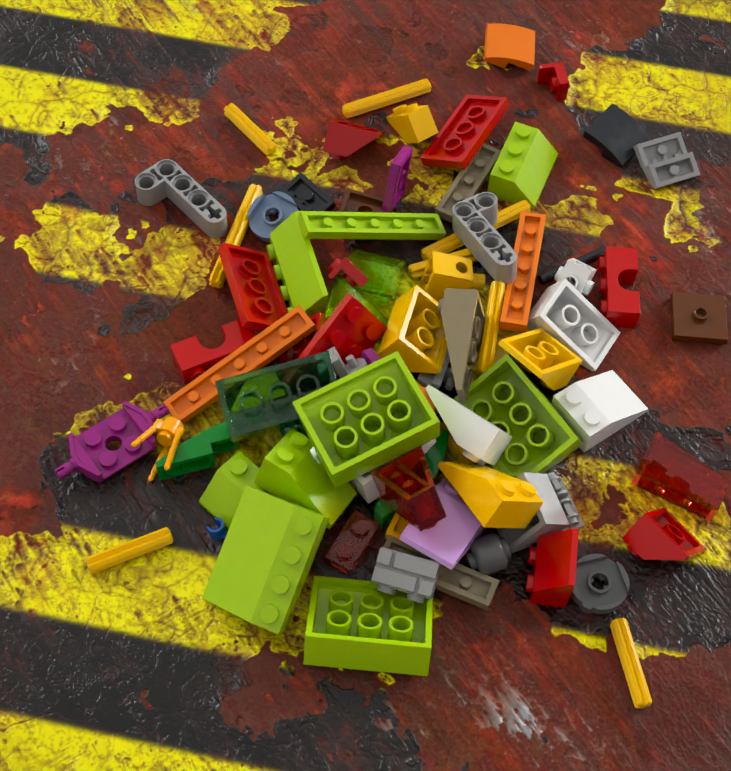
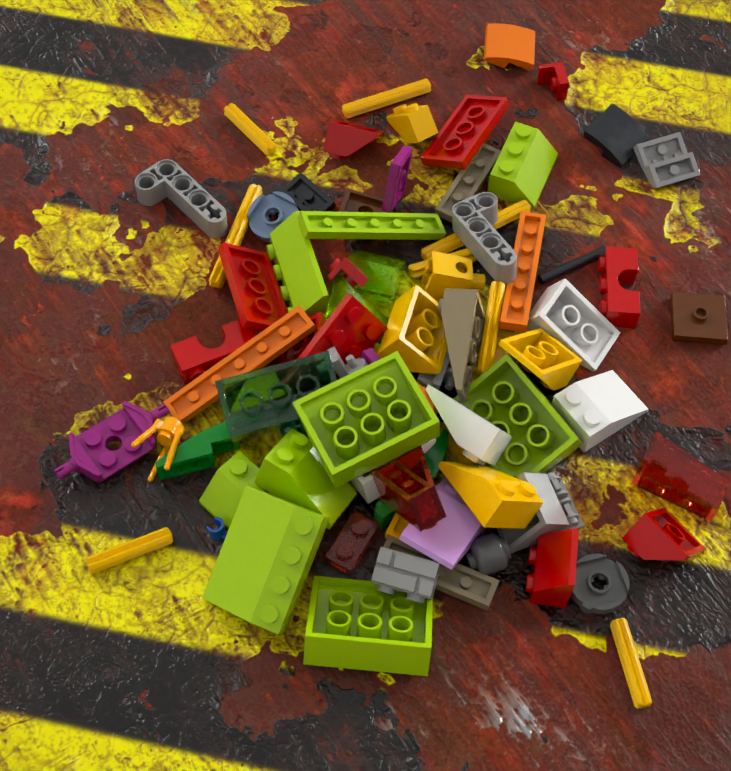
white brick [554,258,597,296] -> none

